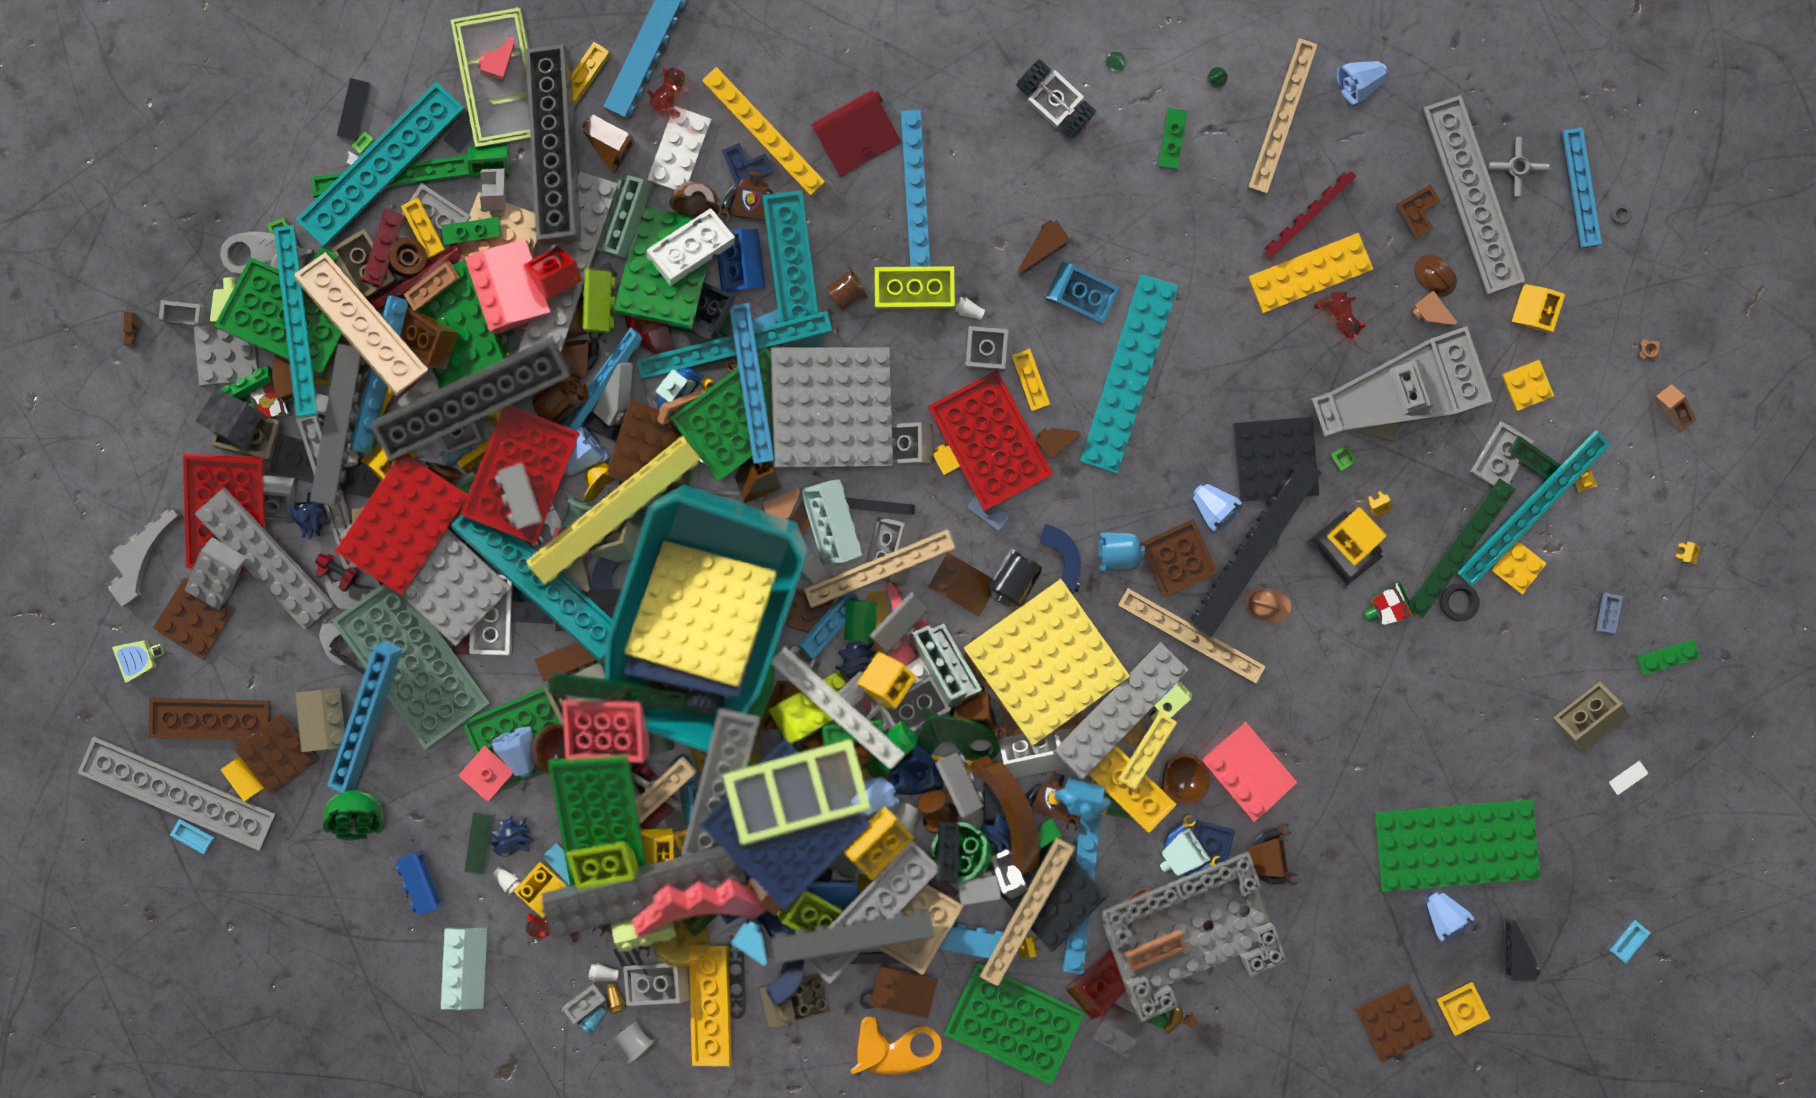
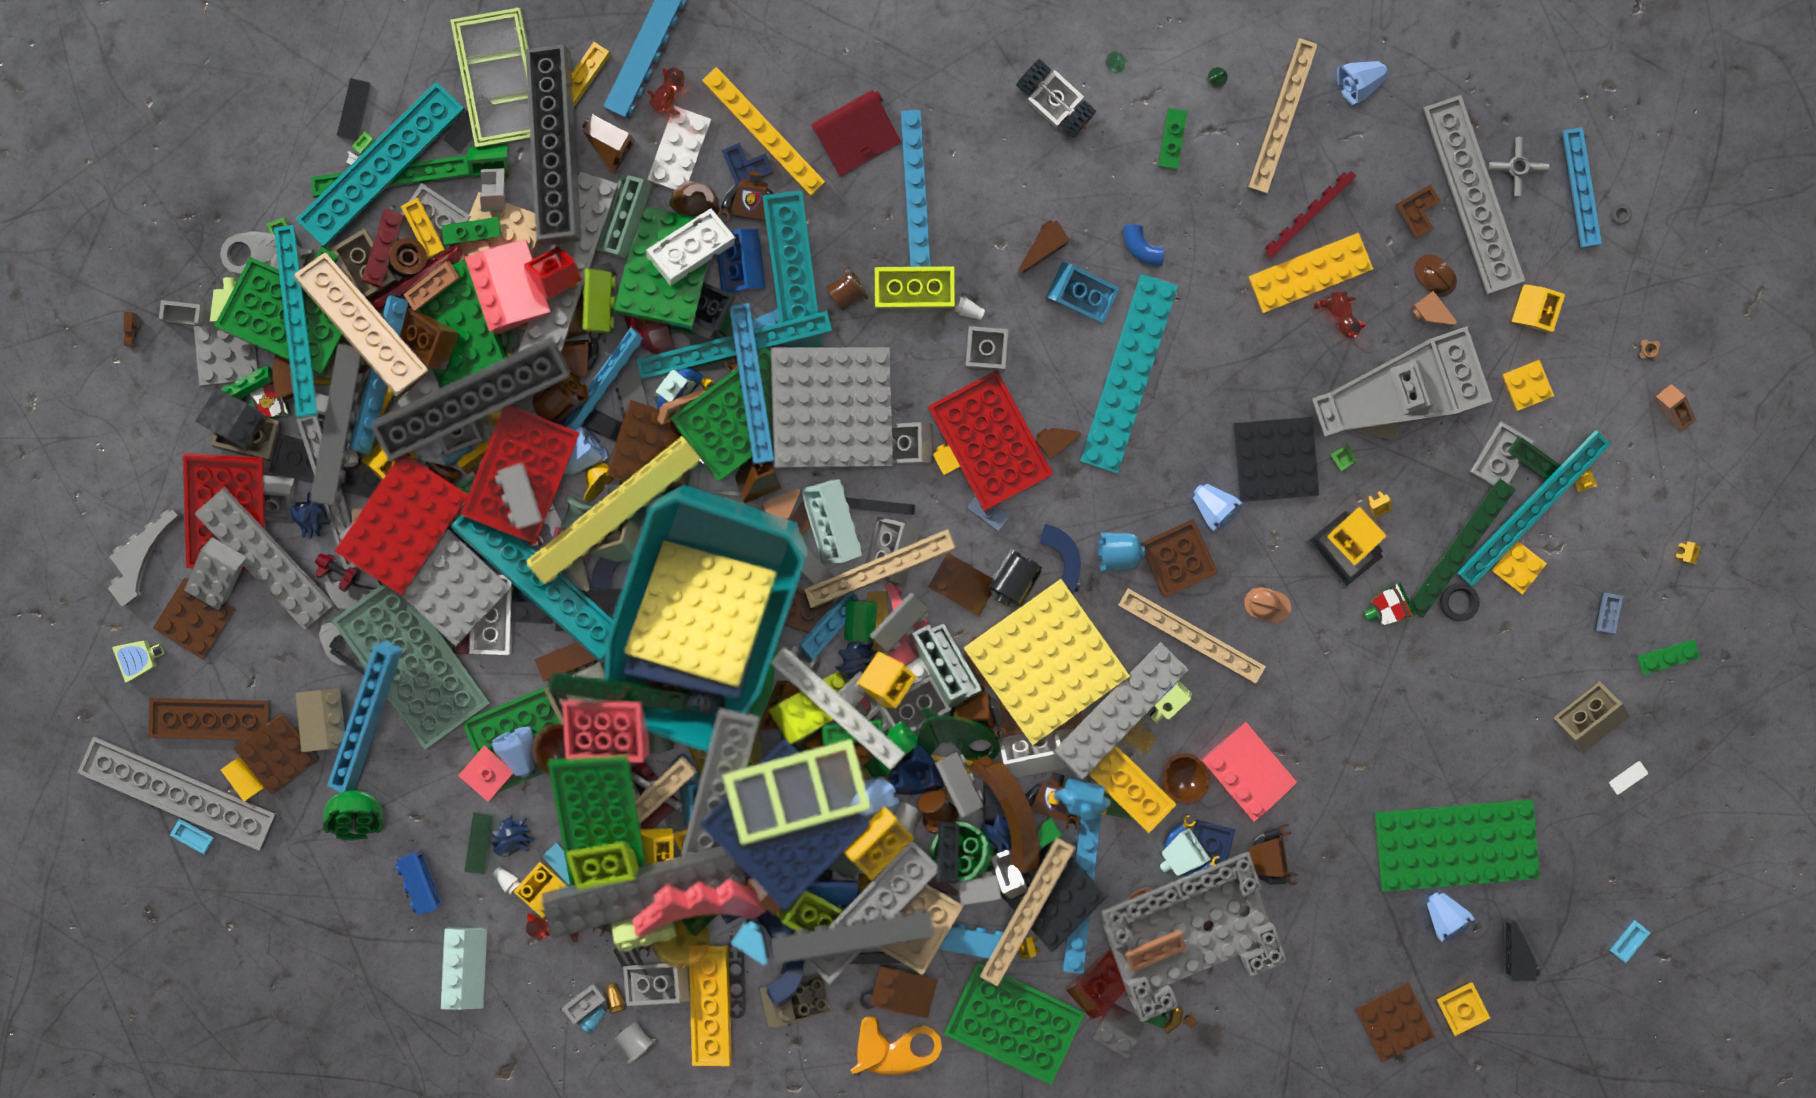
coral arch [478,37,515,80] -> none
white cone [588,962,618,982] -> none
light grey slope [593,362,633,426] -> none
yellow plate [1011,349,1050,412] -> none
light yellow tile [1118,712,1177,790] -> none
black brick [1190,459,1322,638] -> none
none -> blue cylinder [1123,225,1164,266]

